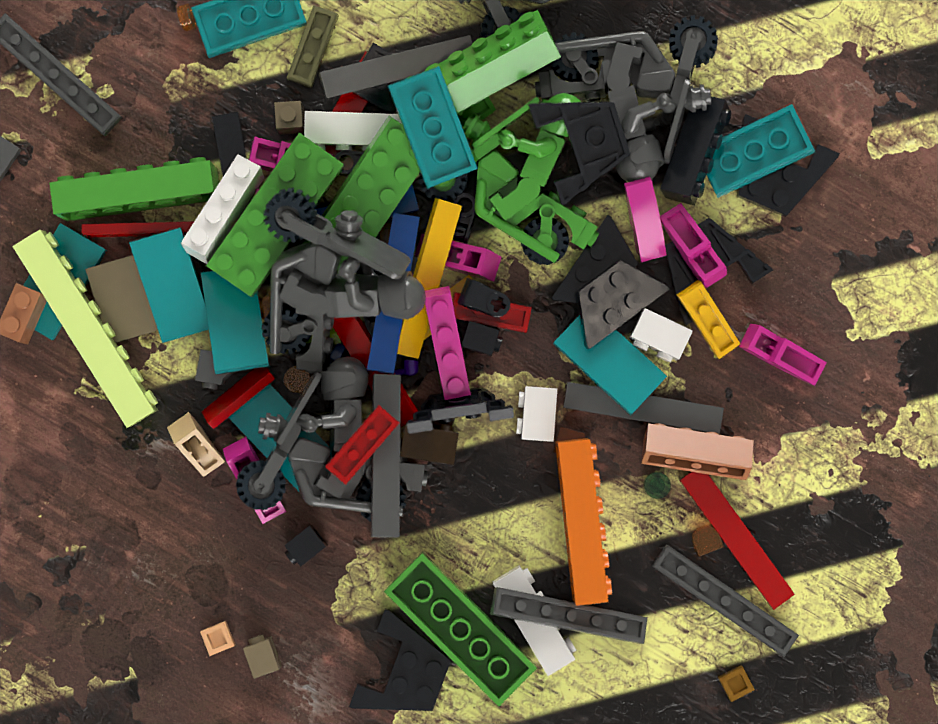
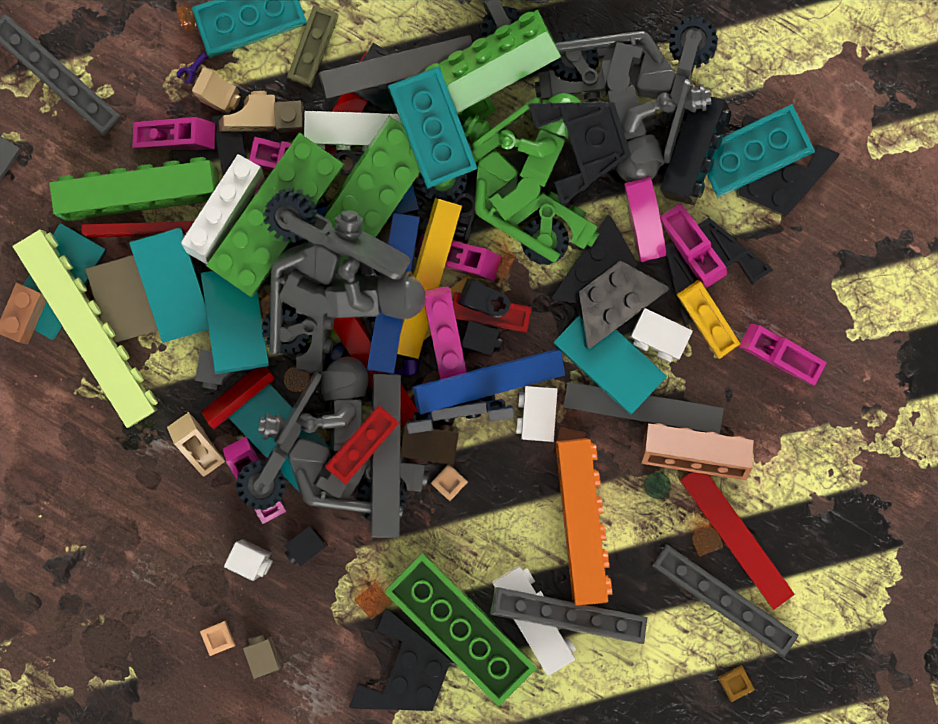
none -> dark pink slope [132,117,215,151]
none -> dark purple hand [176,52,208,84]
none -> tan arch [192,67,241,114]
none -> tan arch [219,91,276,132]
none -> white brick [224,539,273,581]
none -> clear orange tile [354,582,392,620]
none -> blue tile [413,349,565,414]
none -> light nougat tile [431,464,468,501]
none -> clear orange tile [496,253,516,283]

